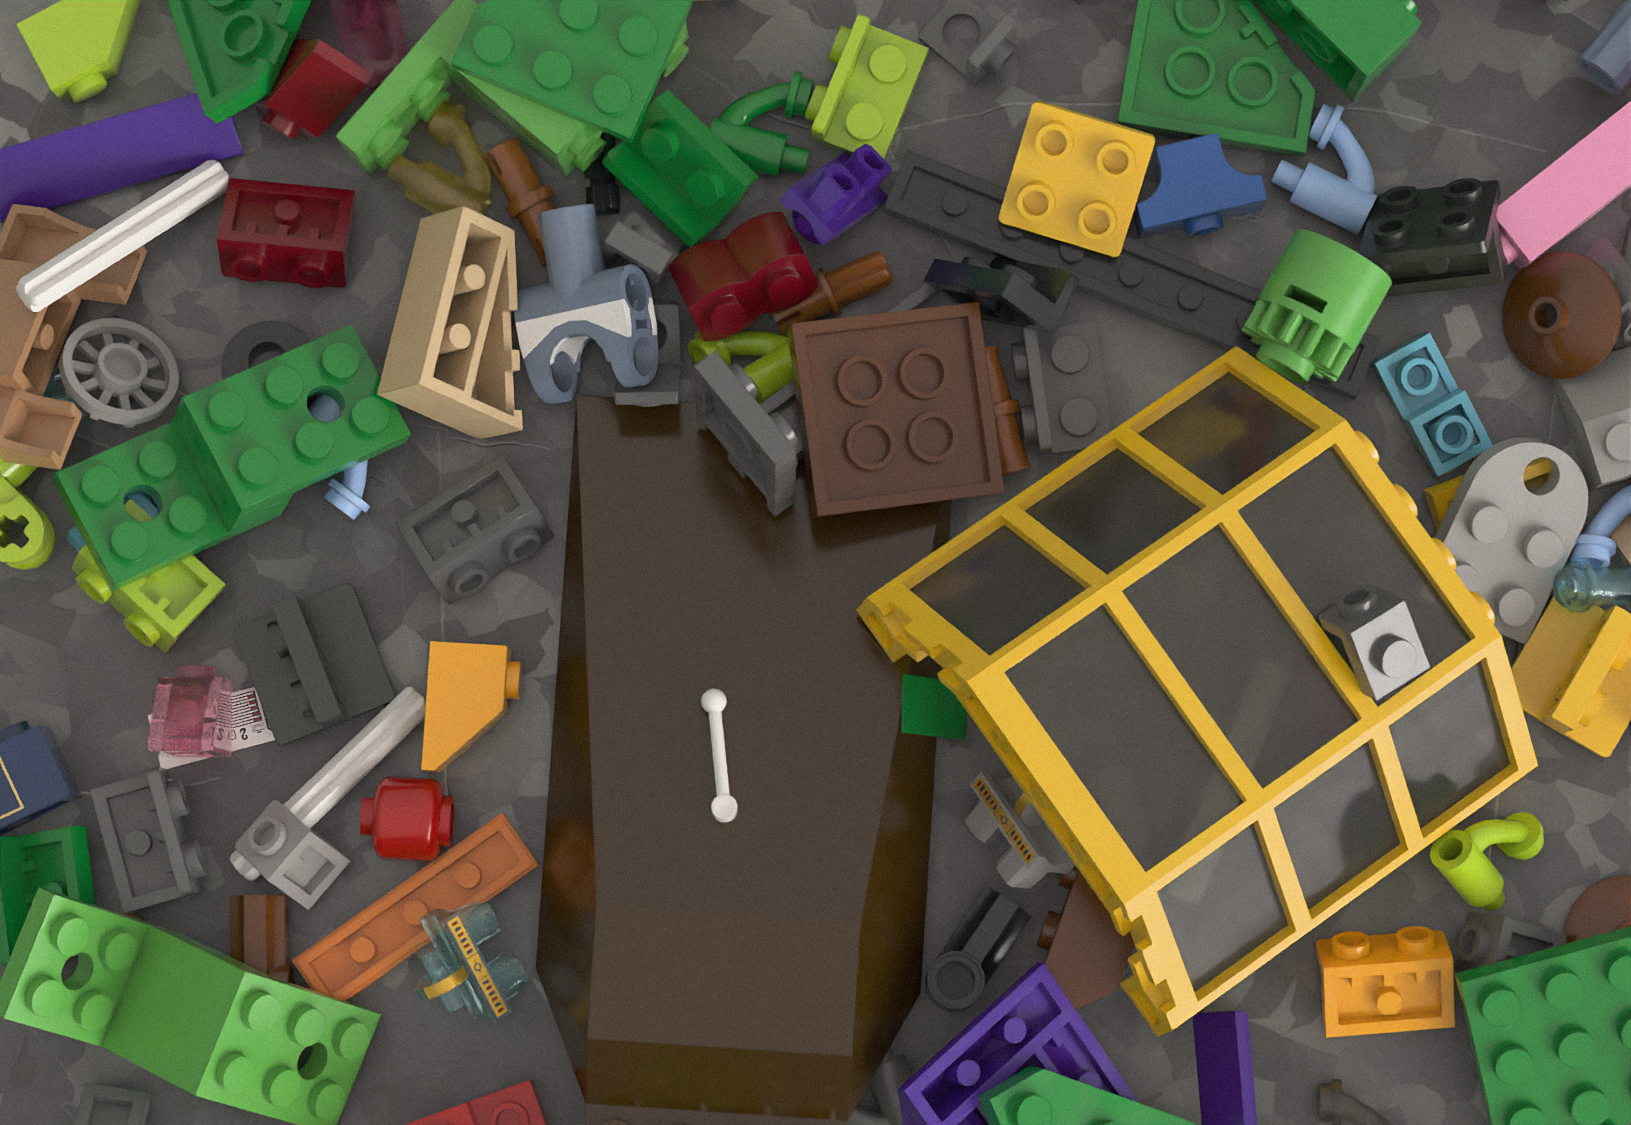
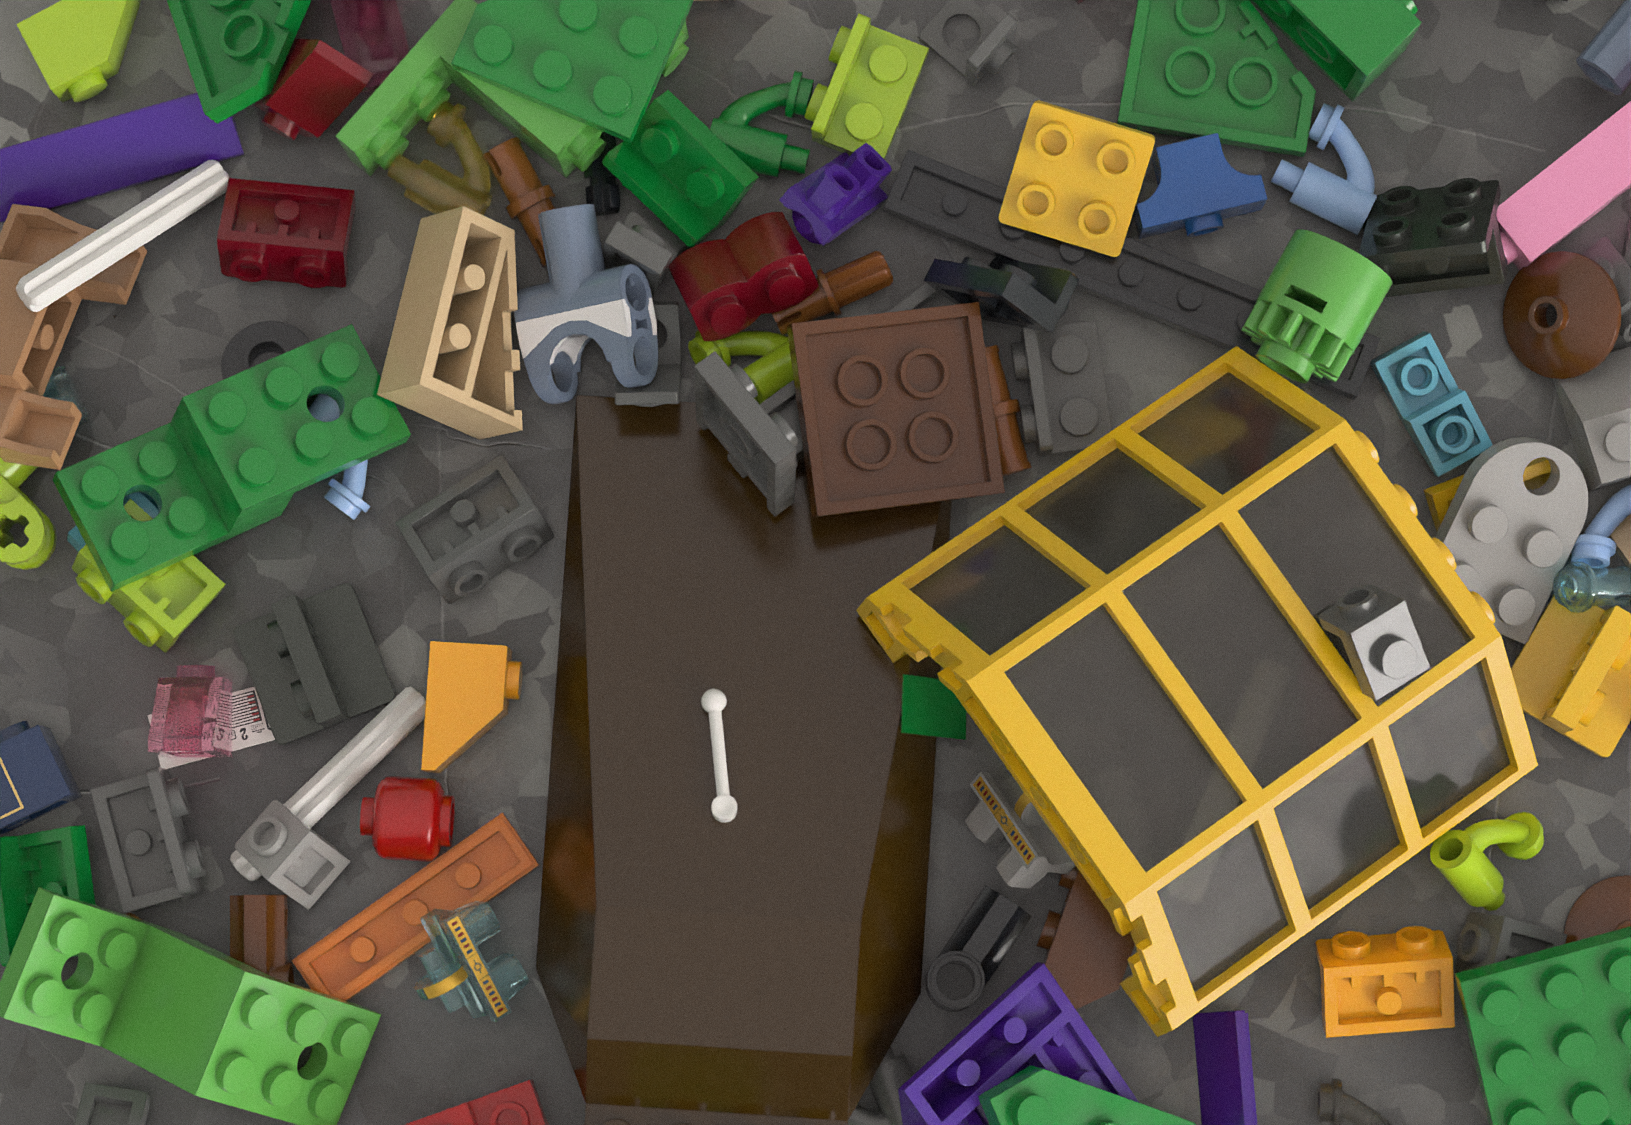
light grey wheel [58,318,179,428] -> none

